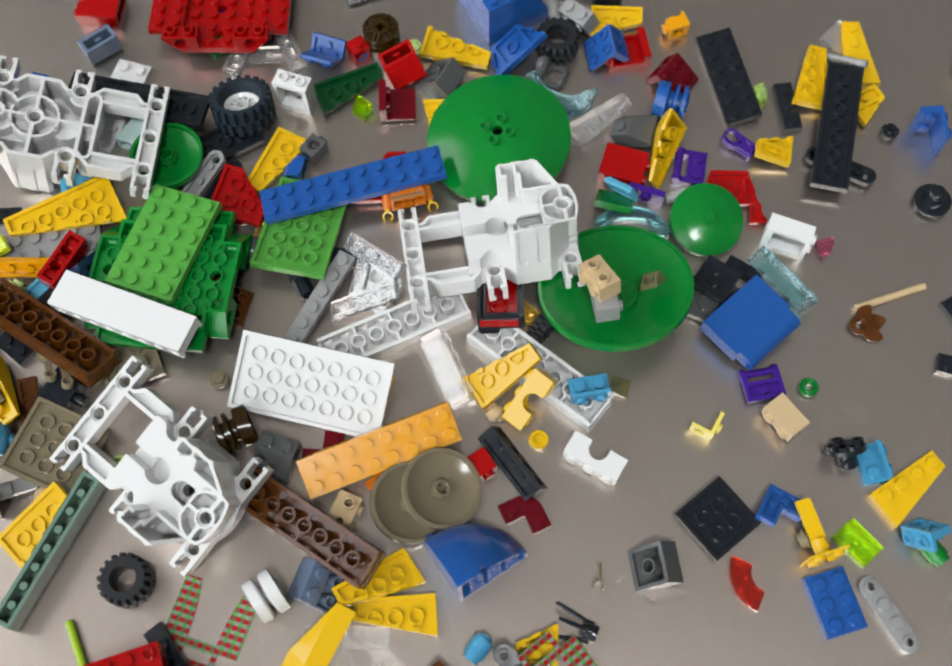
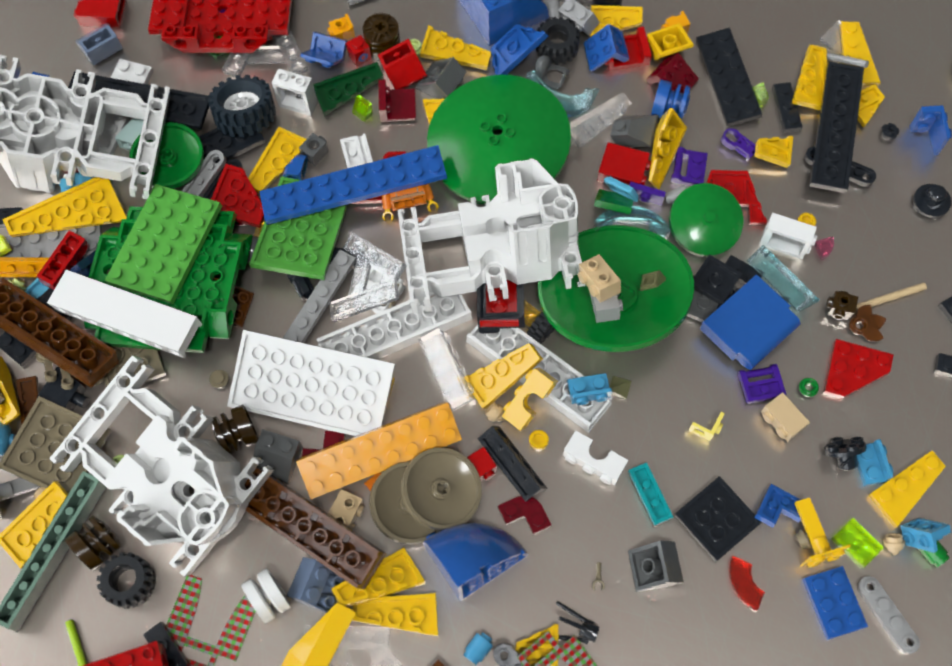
none -> dark brown wheel [65,515,122,571]
none -> light orange brick [327,13,355,40]
none -> white plate [340,134,373,168]
none -> teal plate [628,462,673,527]
none -> yellow slope [647,23,694,60]
none -> yellow tile [797,213,816,226]
none -> red plate [823,339,894,399]
none -> dark brown brick [826,291,859,321]
none -> tan plate [883,533,905,556]

